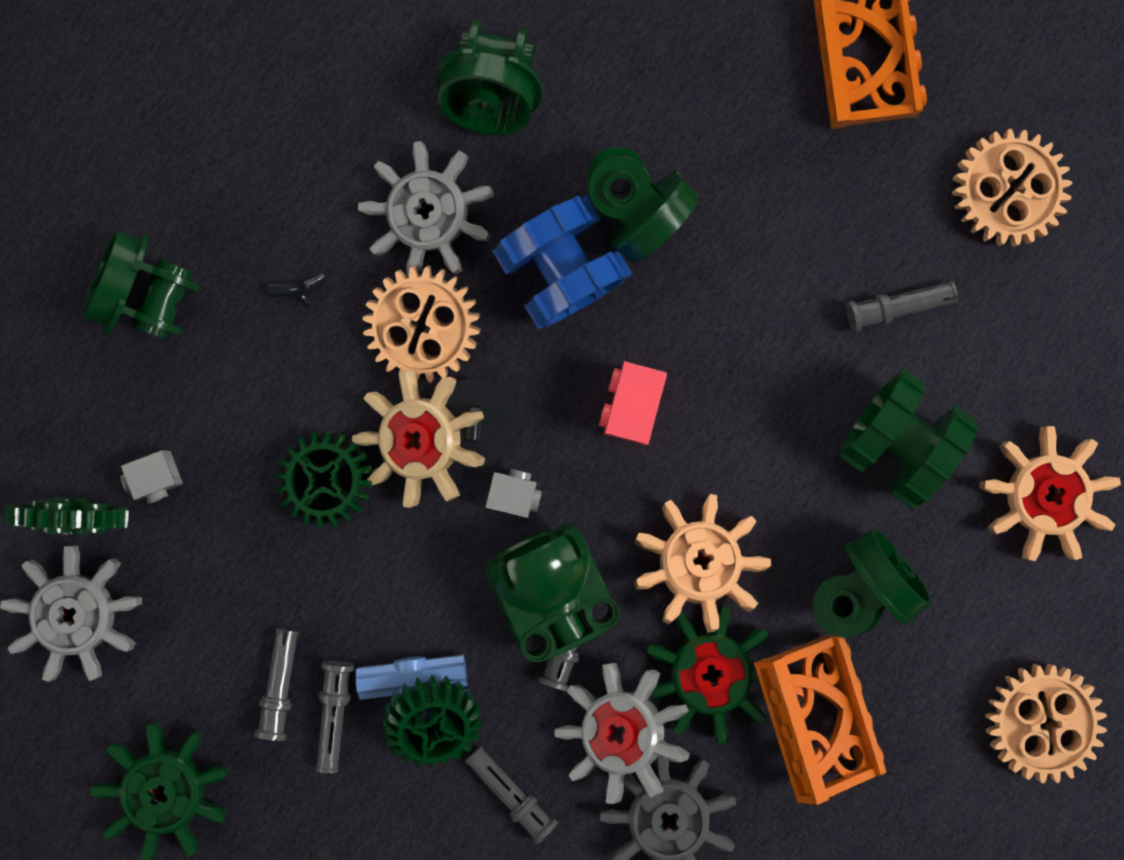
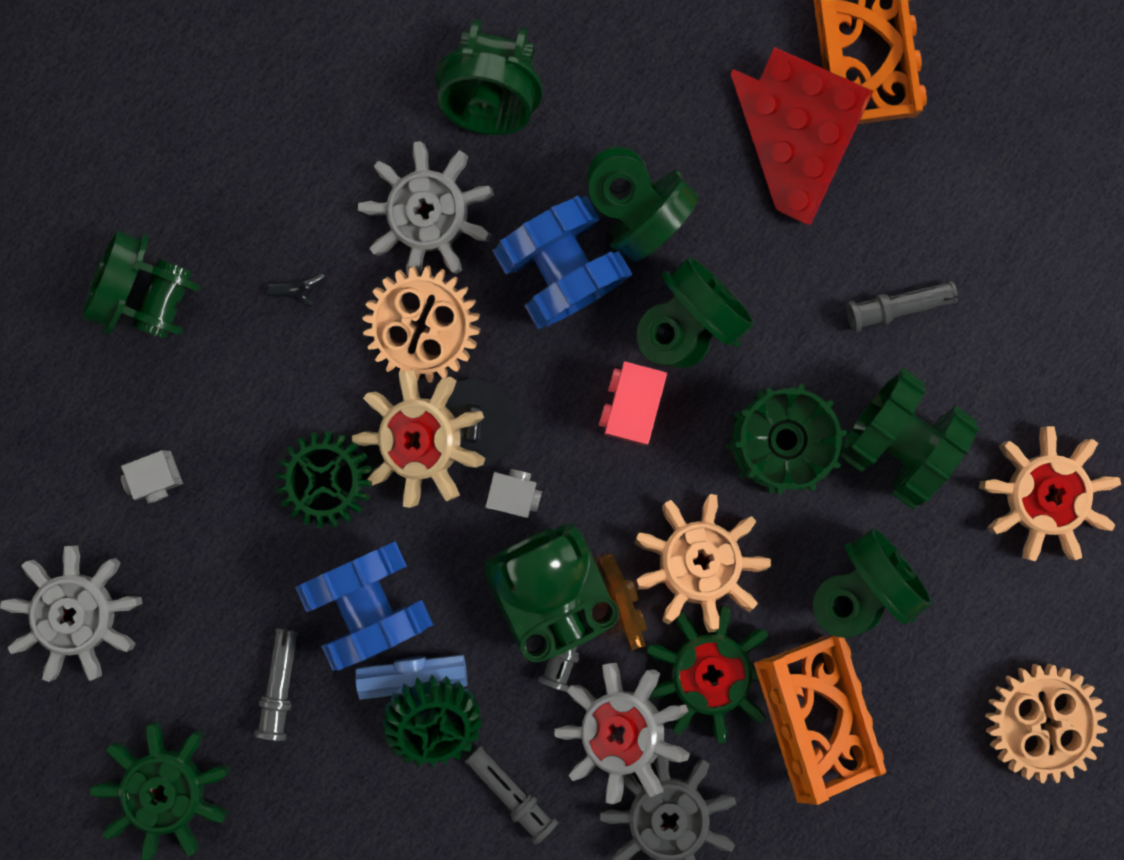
dark green gear [3,498,129,535] -> none
dark grey pin [316,660,354,773] -> none
light nougat gear [952,129,1072,247] -> none
none -> blue piece [295,541,433,671]
none -> clear orange wing [599,554,647,650]
none -> dark green piece [637,256,755,368]
none -> dark green piece [725,384,847,494]
none -> red wing [731,47,873,225]

